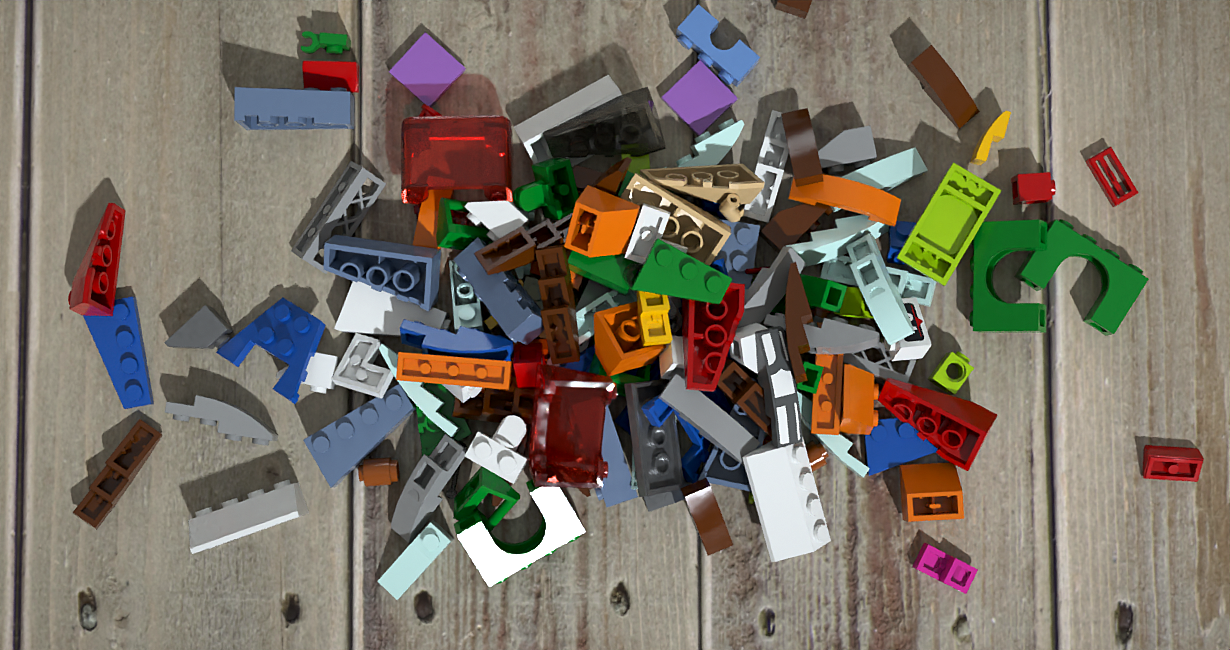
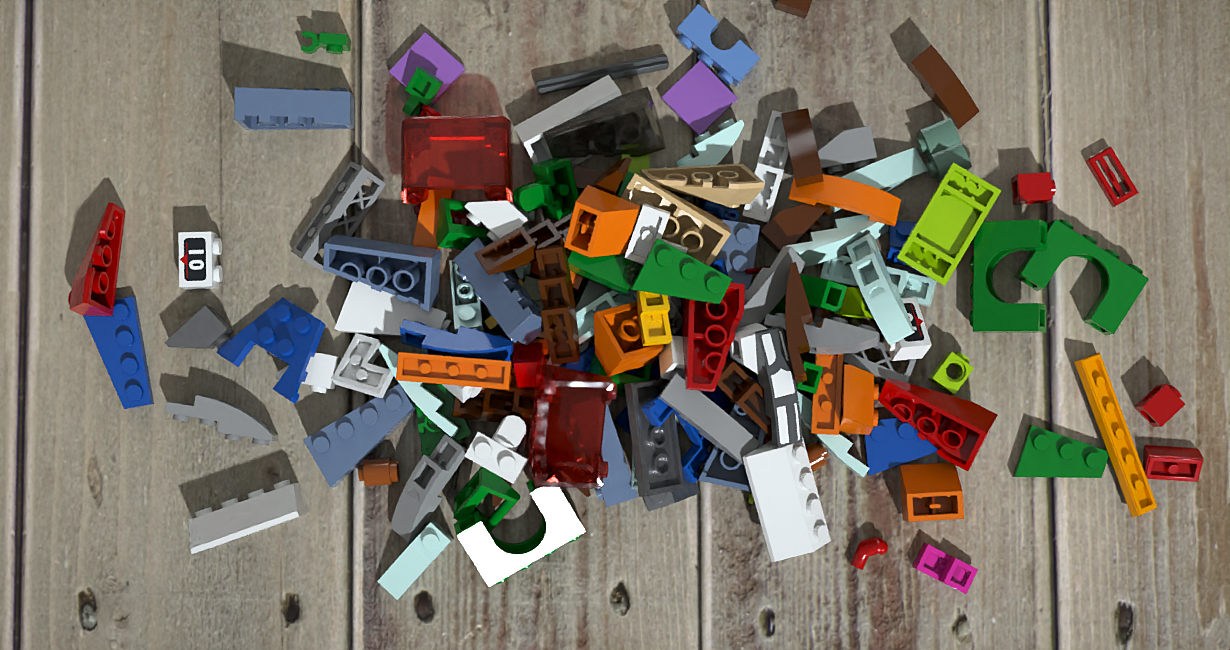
reddish brown slope [73,419,162,530] -> none
red slope [302,61,359,93] -> none
reddish brown slope [680,478,733,556] -> none
tan arm [719,193,744,222] -> none
yellow slope [970,111,1011,165] -> none
none -> white brick [178,231,223,290]
none -> green plate [402,67,443,117]
none -> dark grey axle [536,54,669,94]
none -> red arm [850,537,888,570]
none -> sand green brick [915,118,972,183]
none -> green wing [1012,425,1109,478]
none -> light orange tile [1074,352,1157,517]
none -> red brick [1134,384,1185,427]

